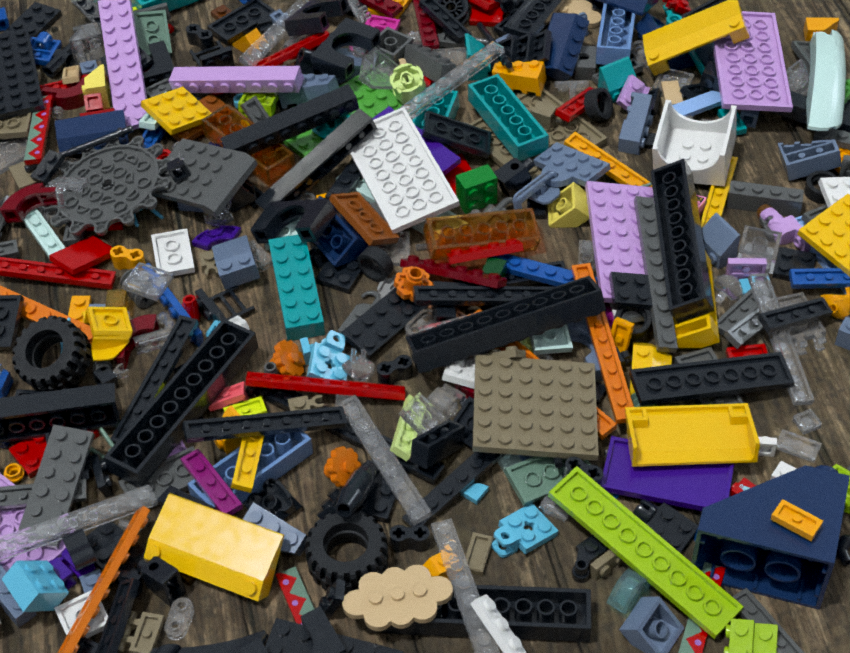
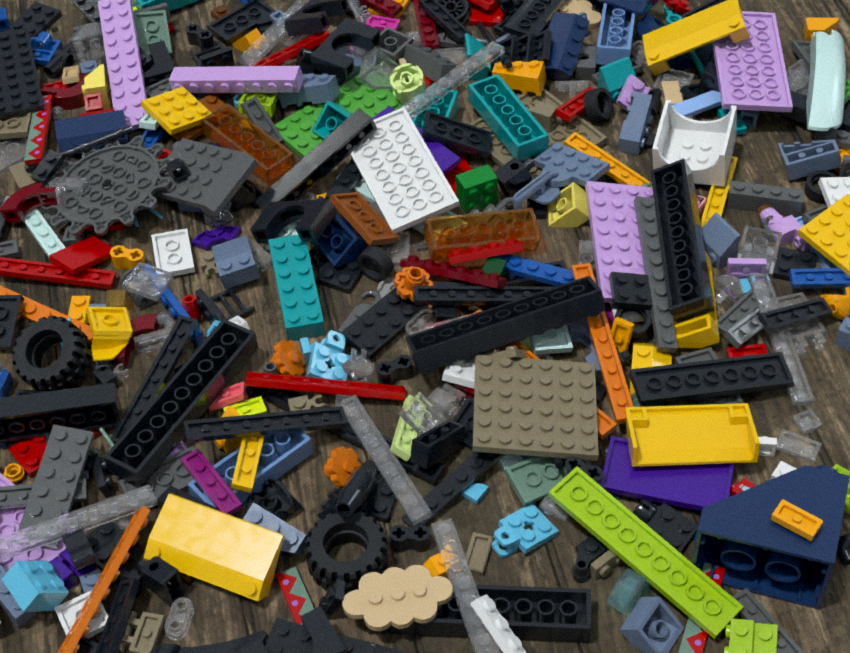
black brick [220,84,359,155] -> none

